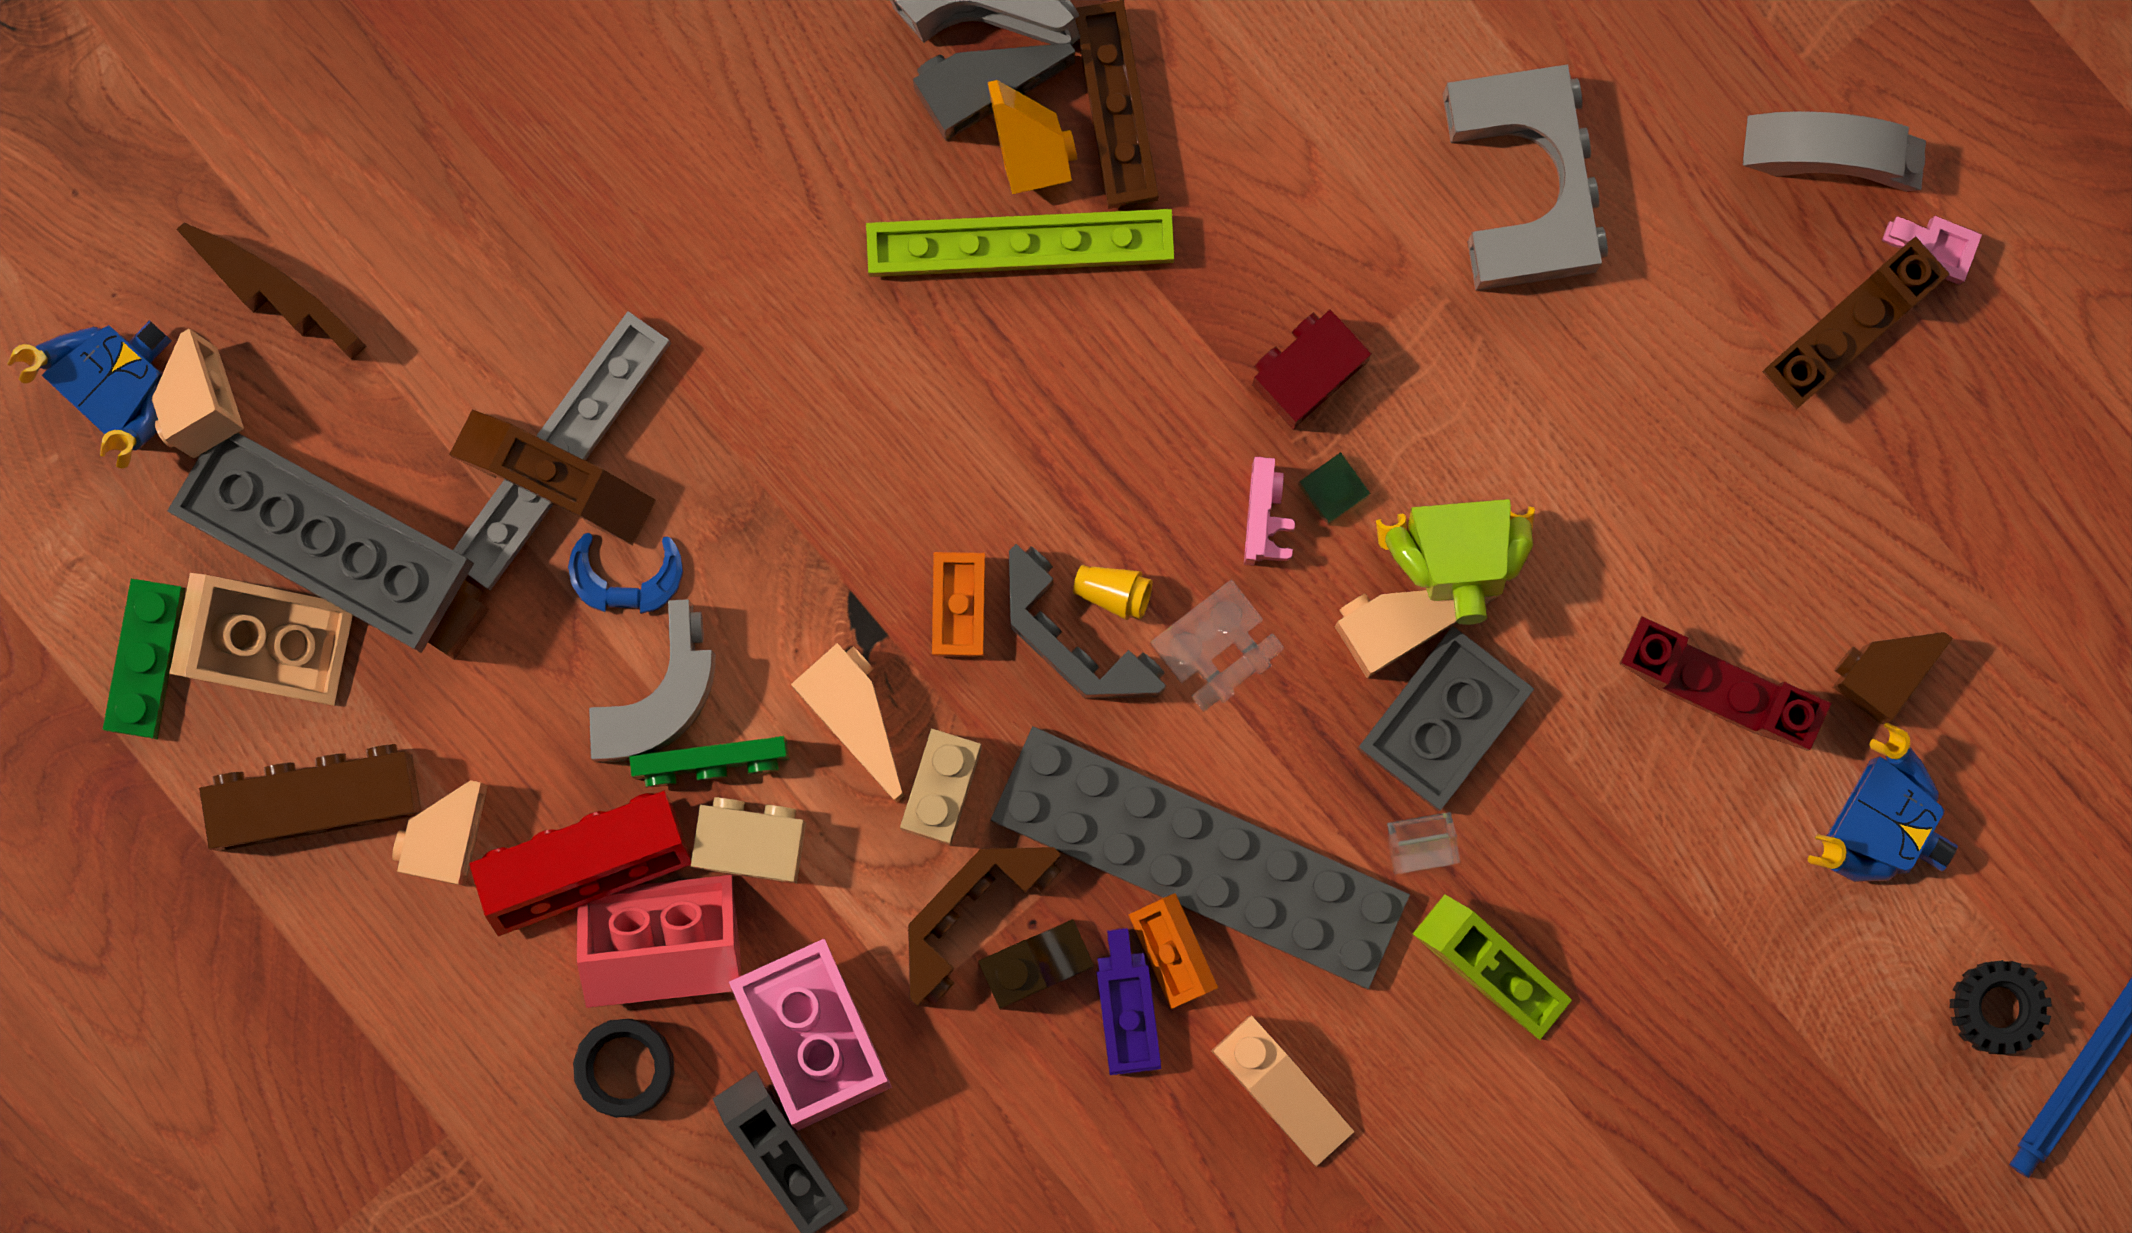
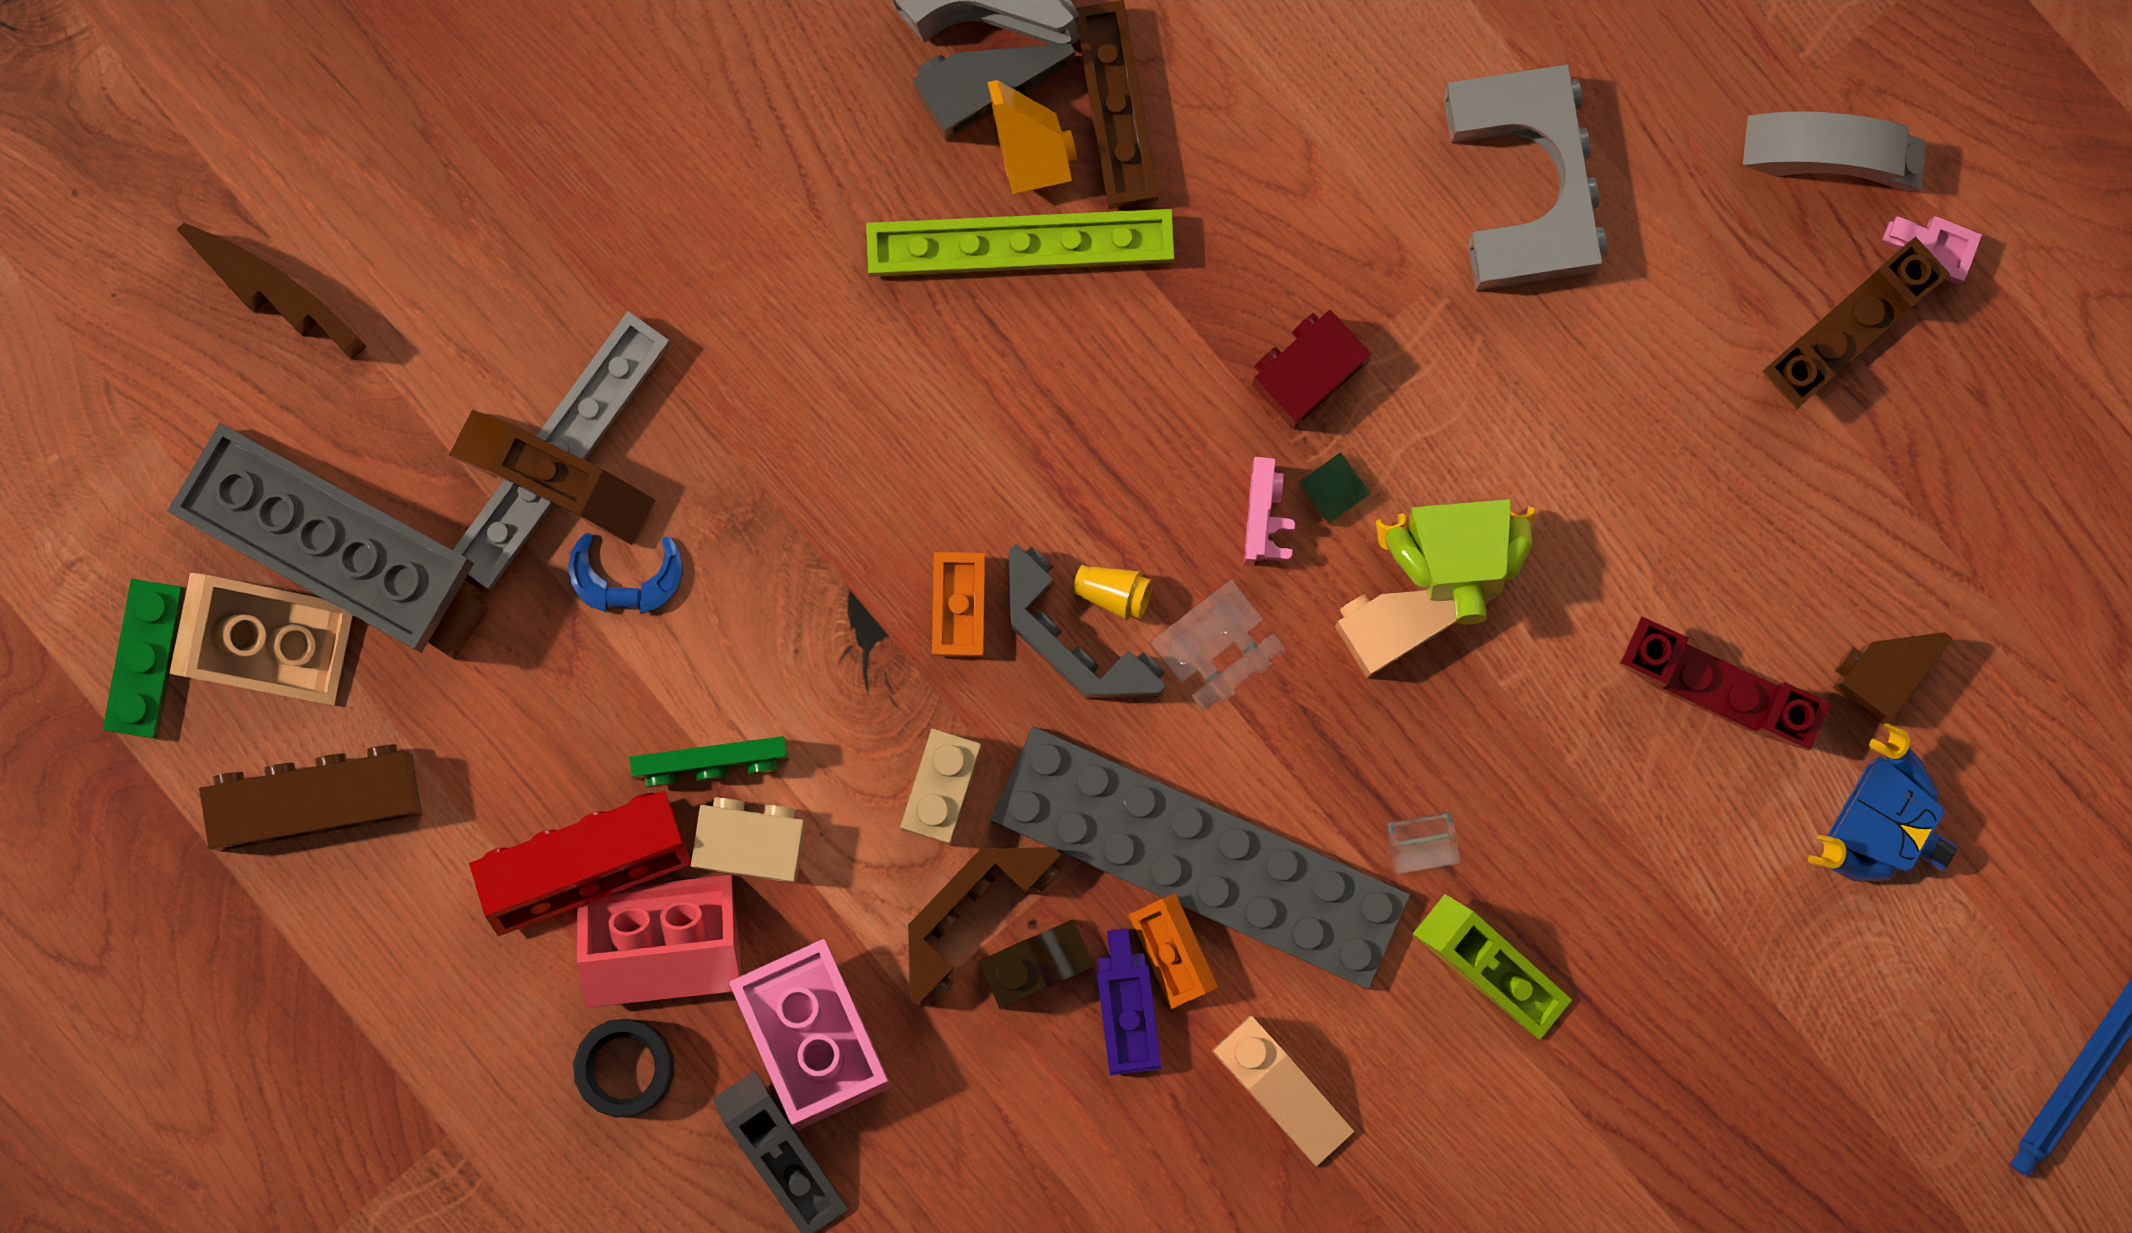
blue torso [7,320,172,469] -> none
light nougat slope [152,329,244,459] -> none
light nougat slope [392,780,488,886] -> none
light grey arch [589,599,716,763] -> none
light nougat slope [791,643,904,803] -> none
dark grey plate [1357,626,1534,812] -> none
black tyre [1949,960,2052,1054] -> none

